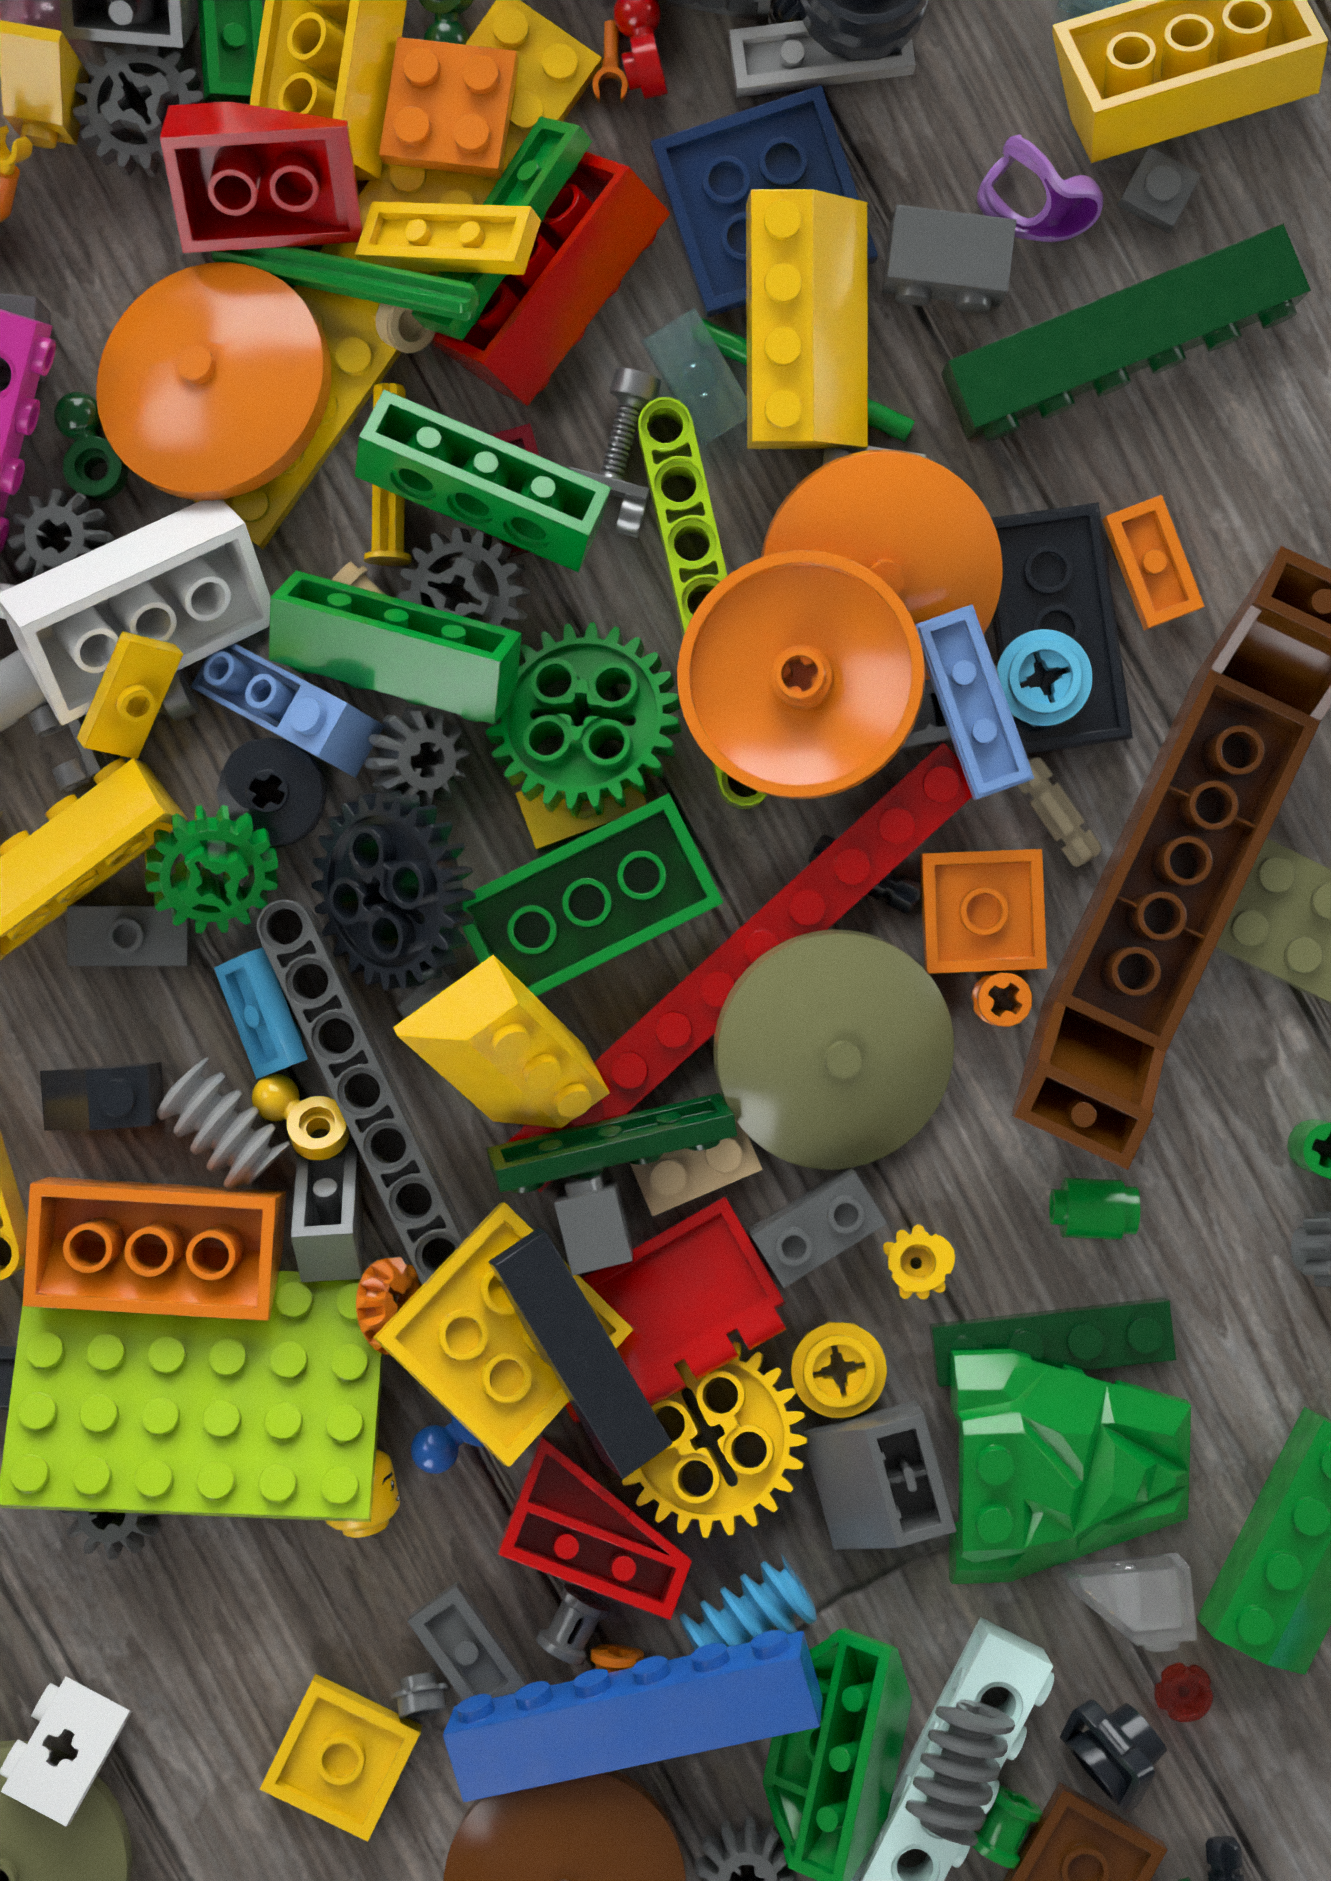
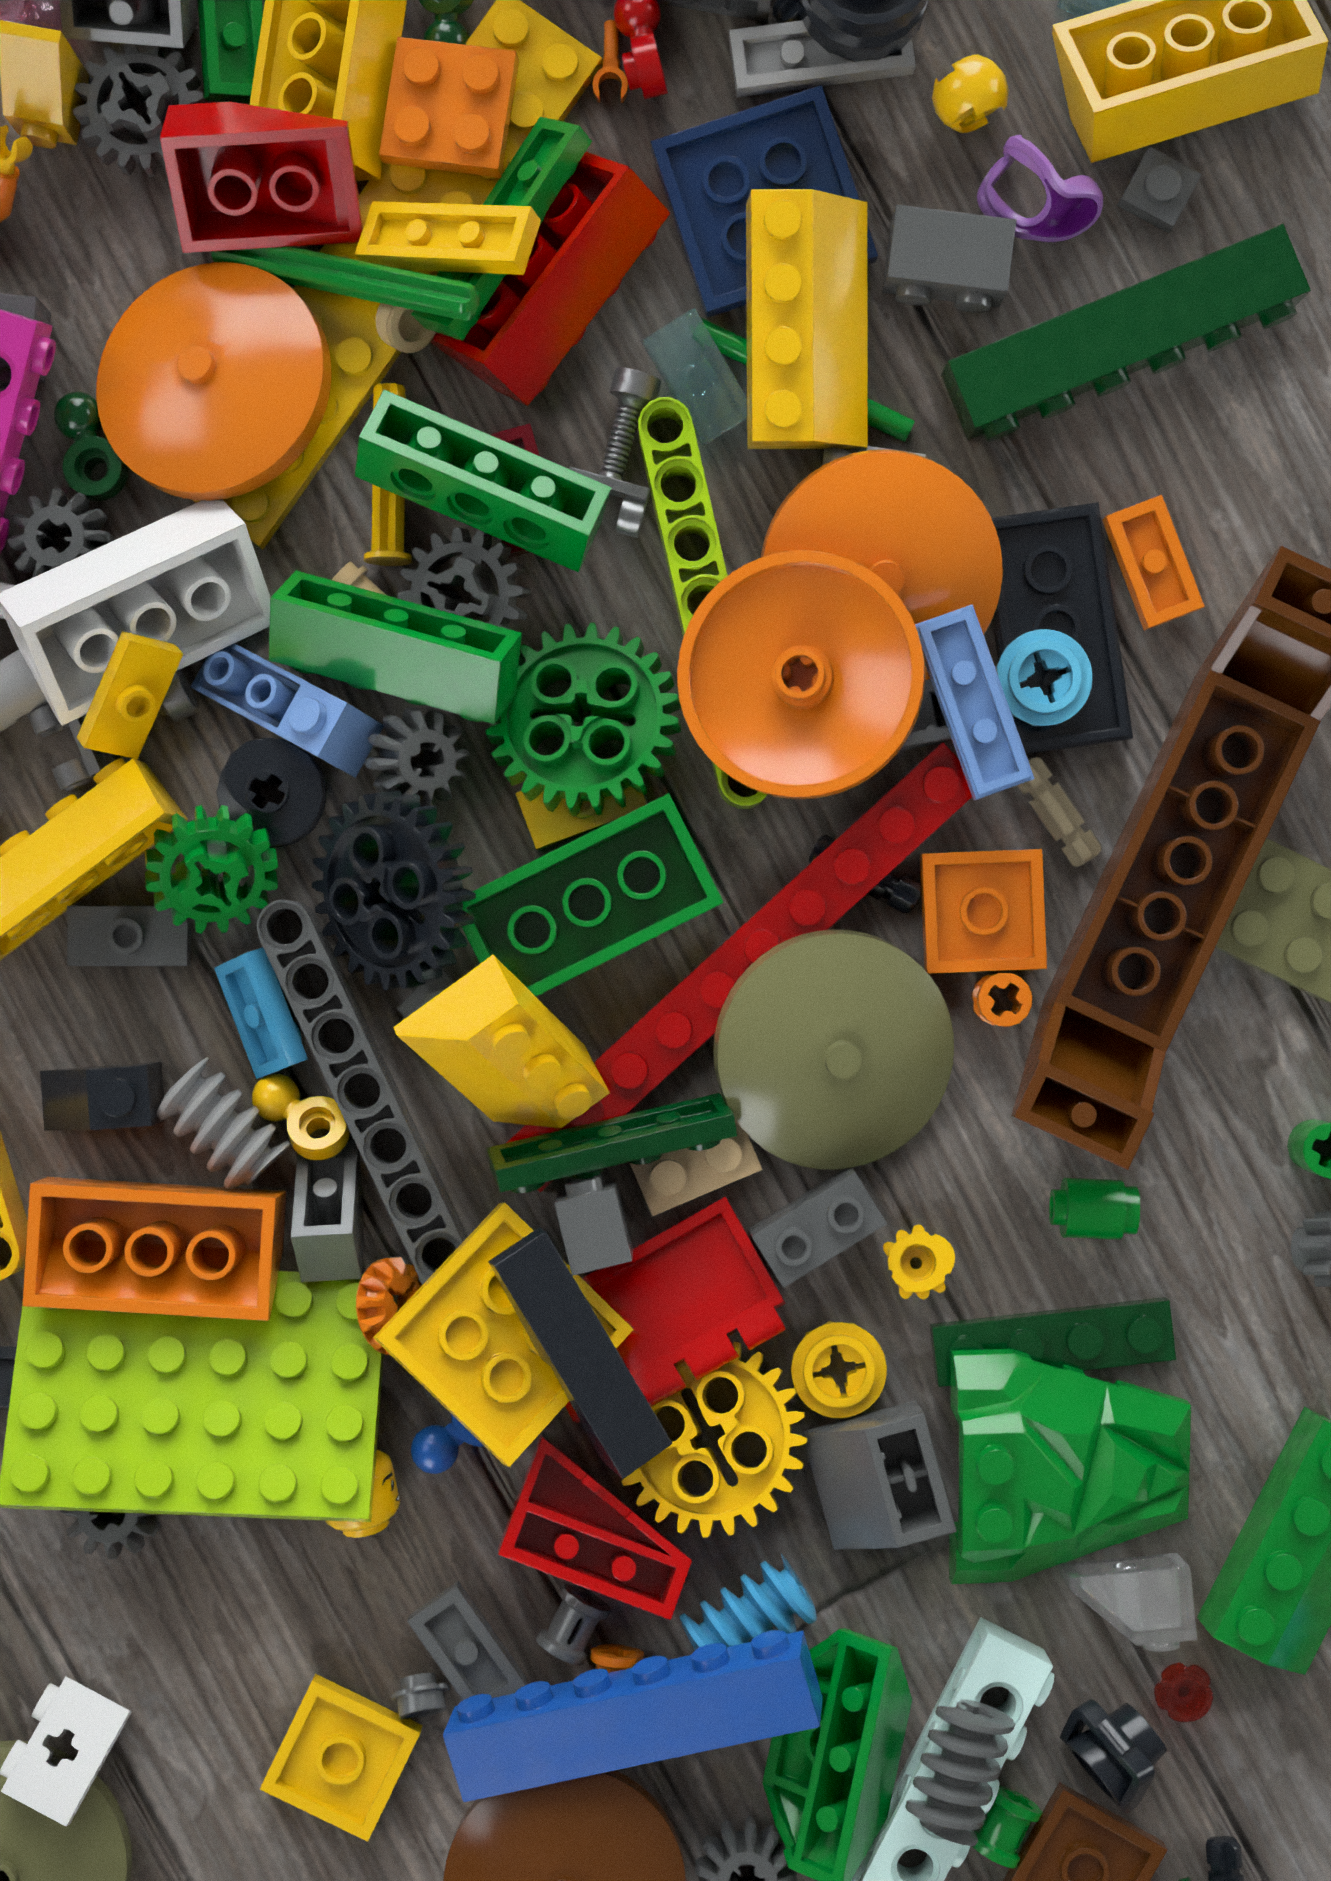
none -> yellow piece [932,54,1009,133]

